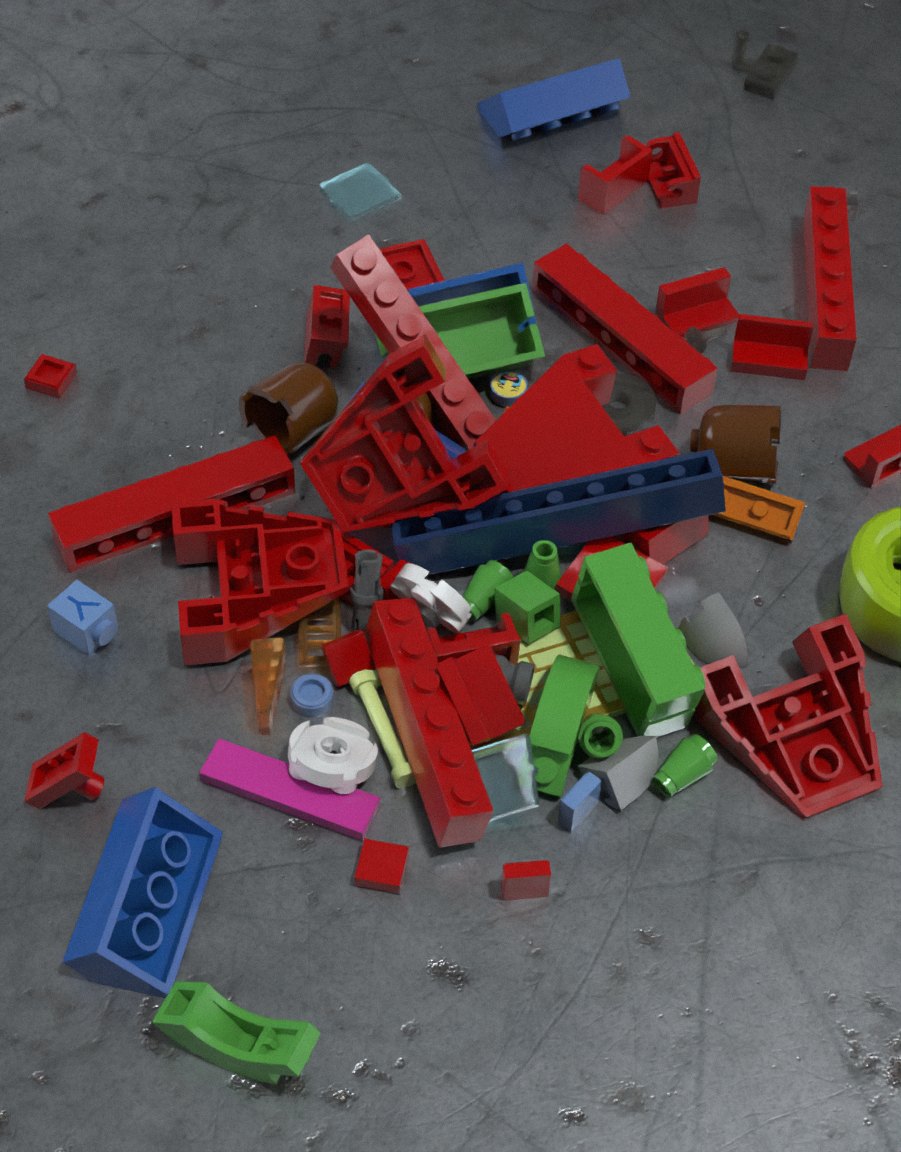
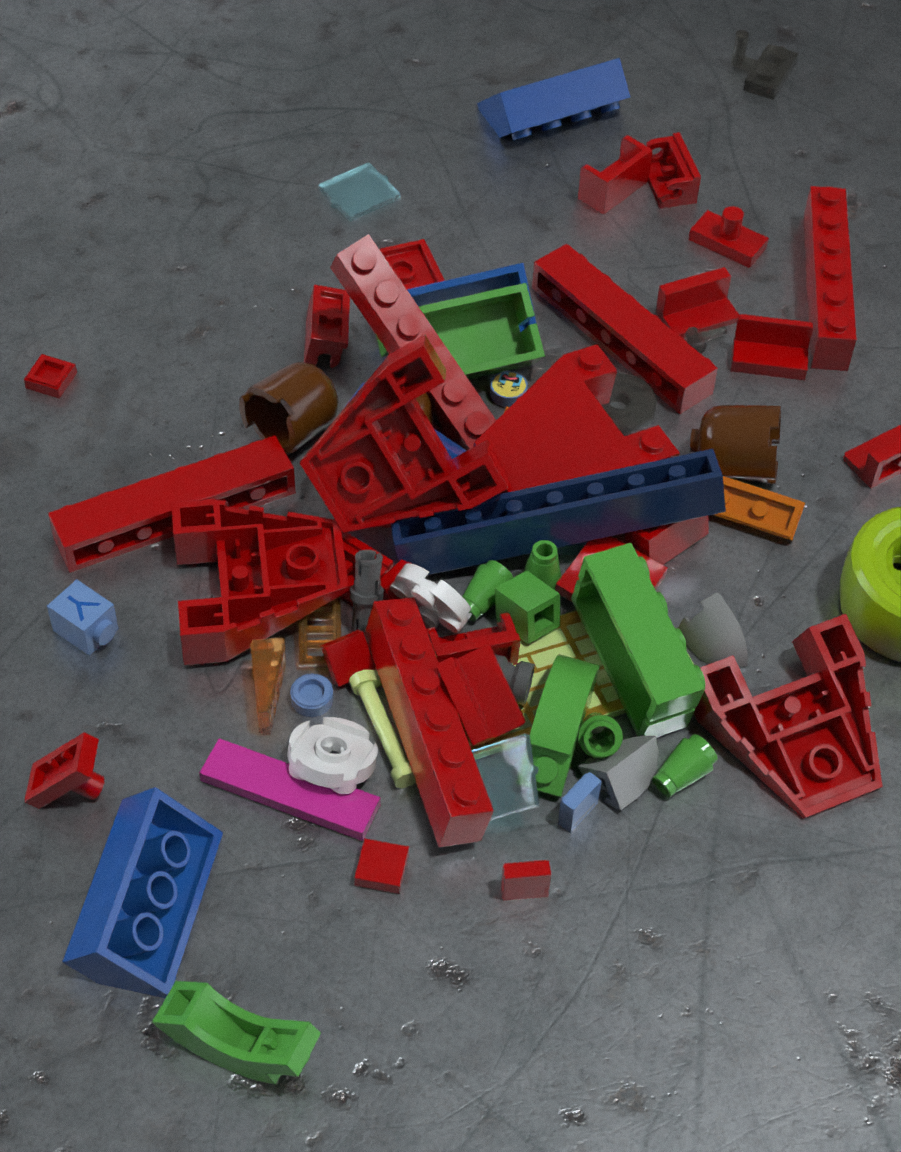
none -> red tile [688,206,769,268]

